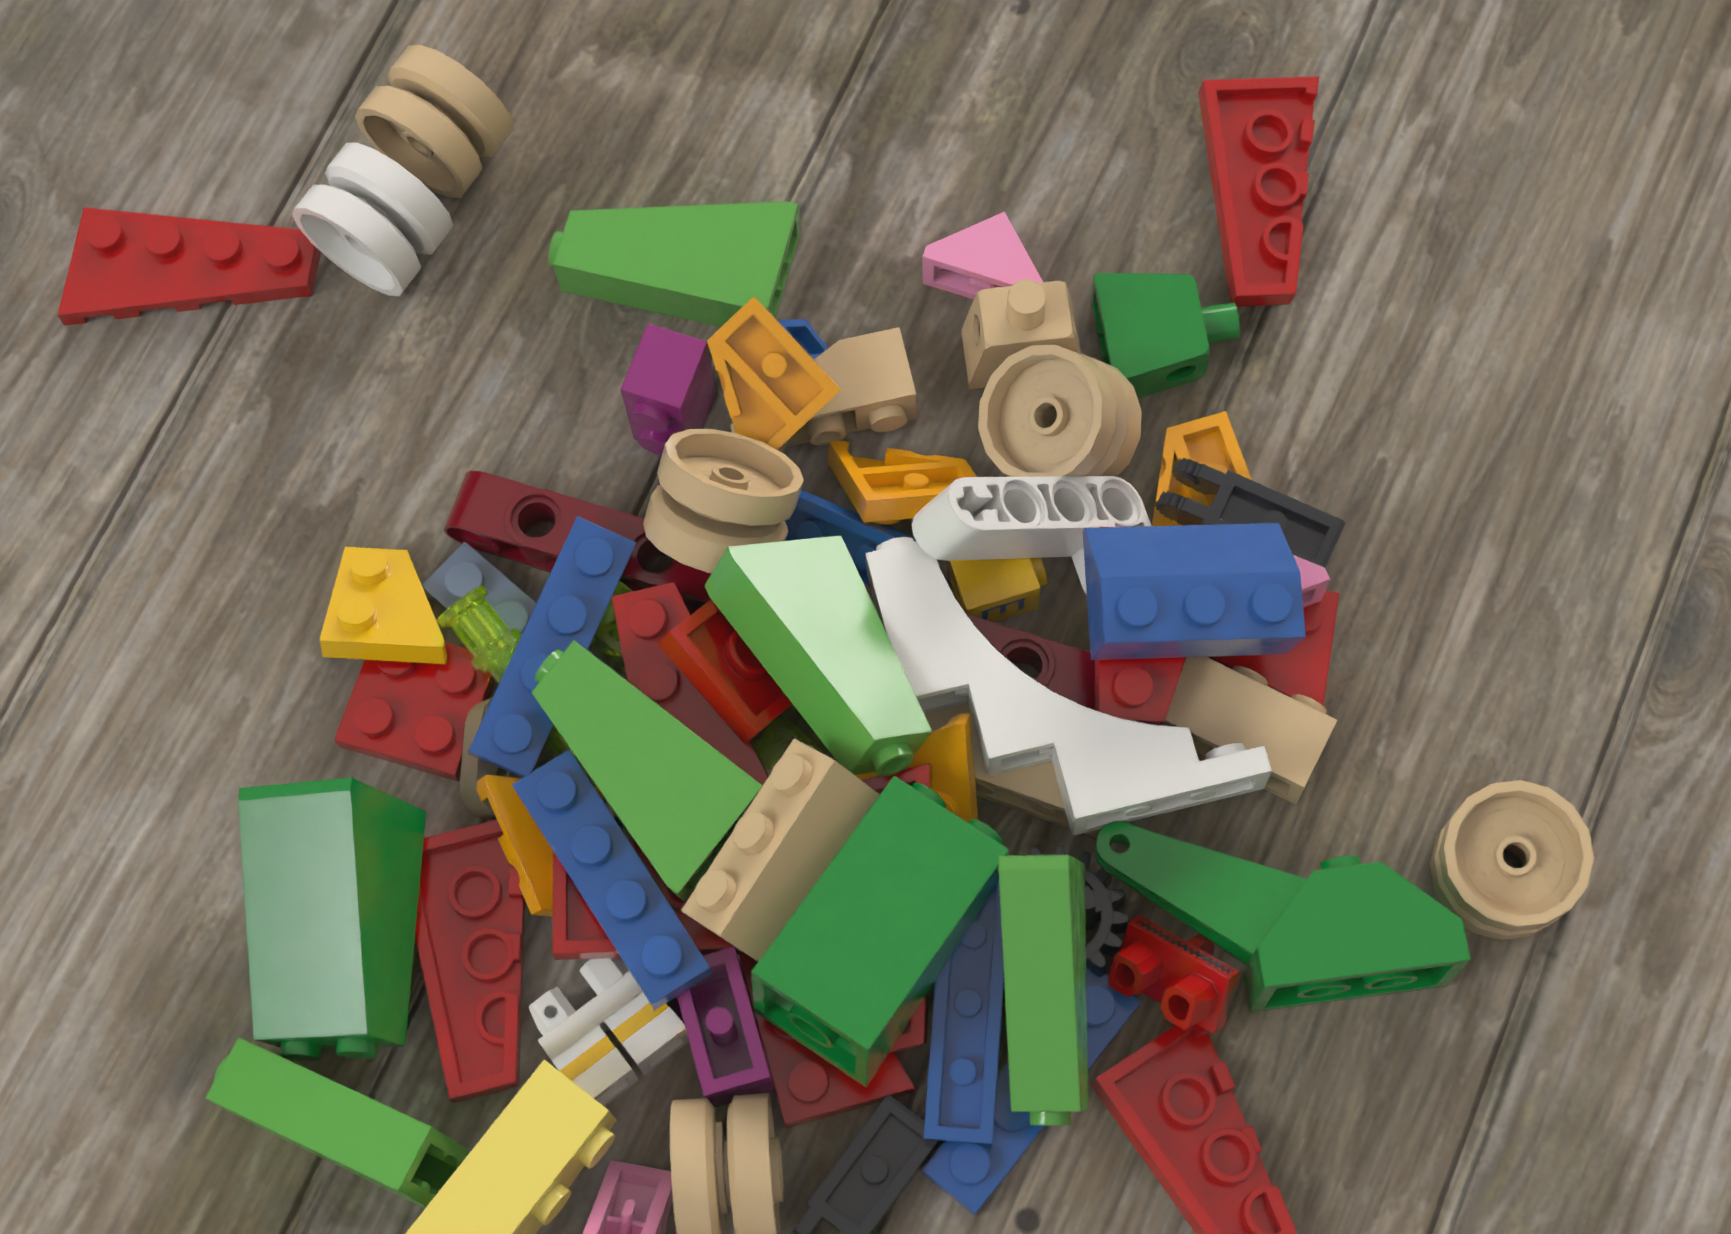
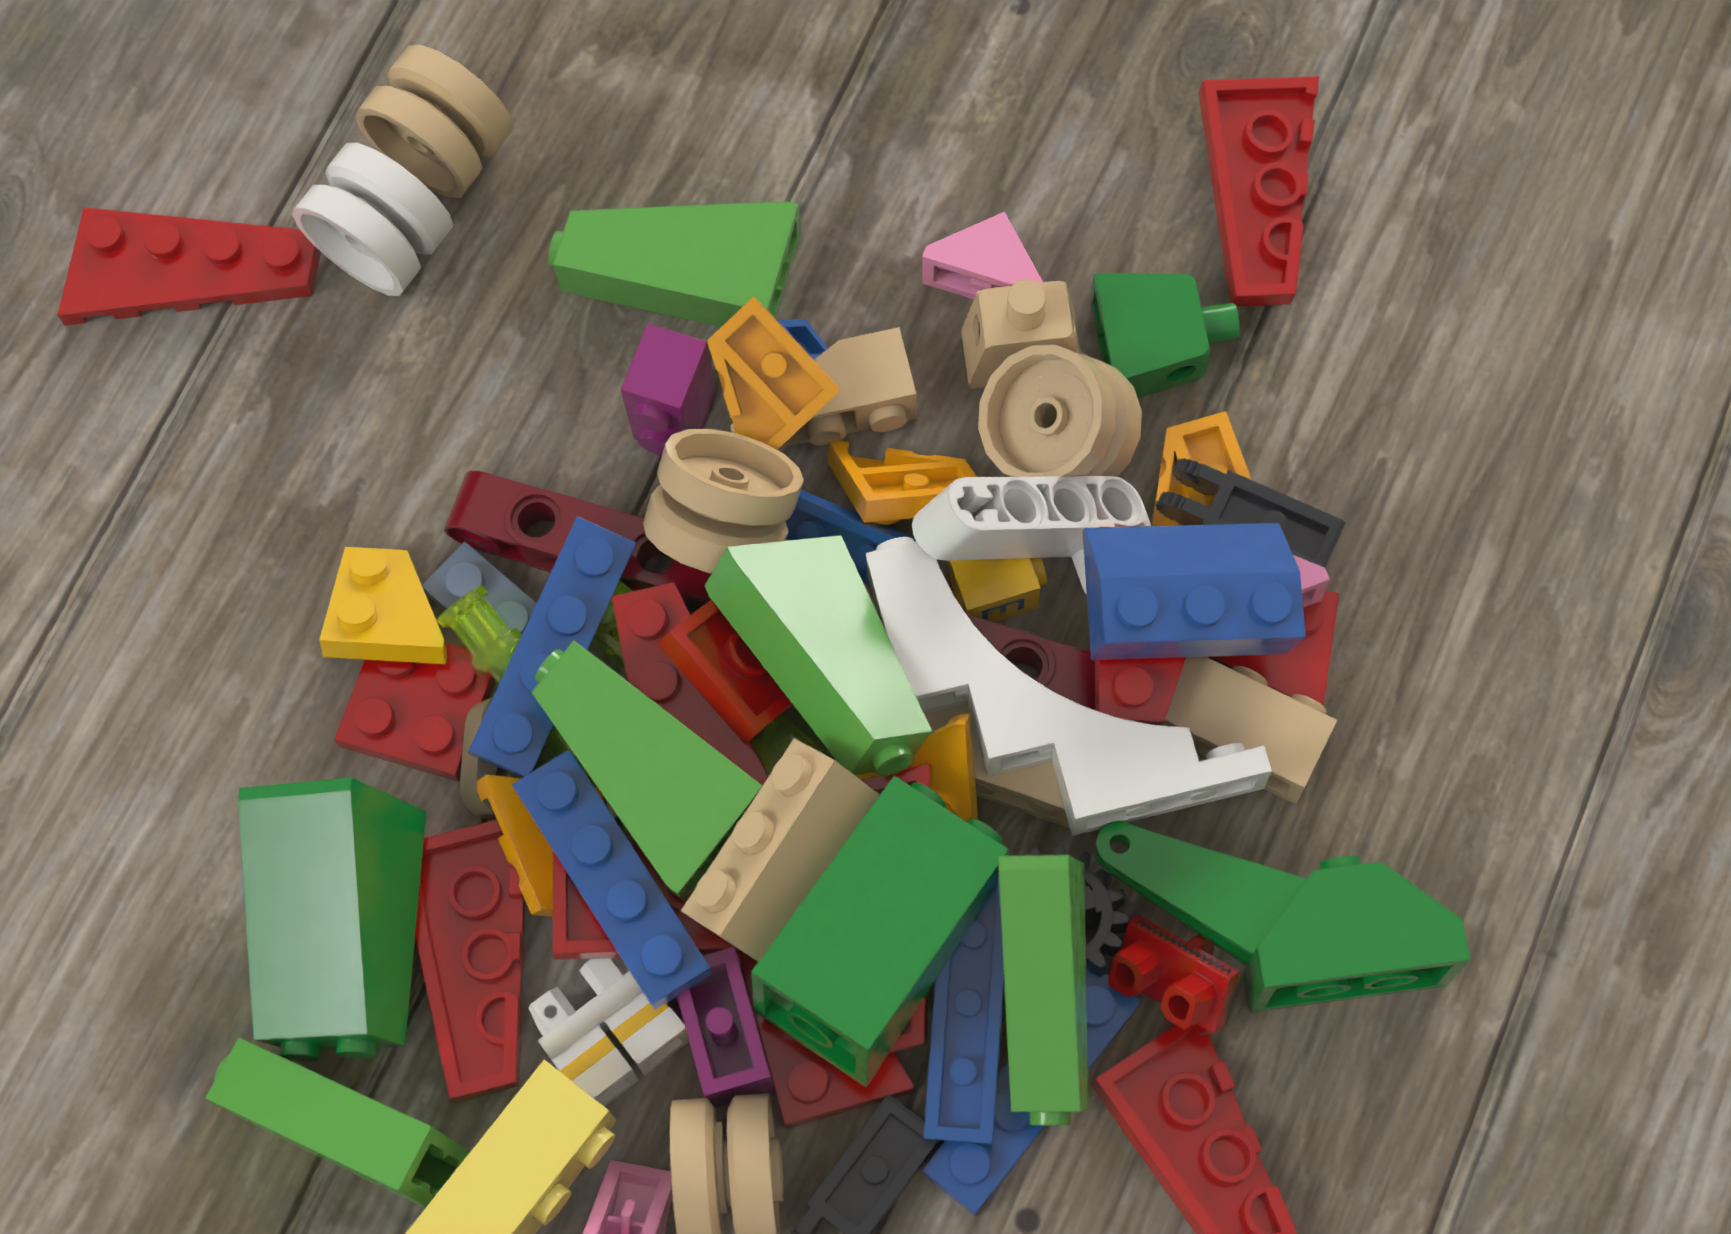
tan wheel [1430,780,1594,941] -> none

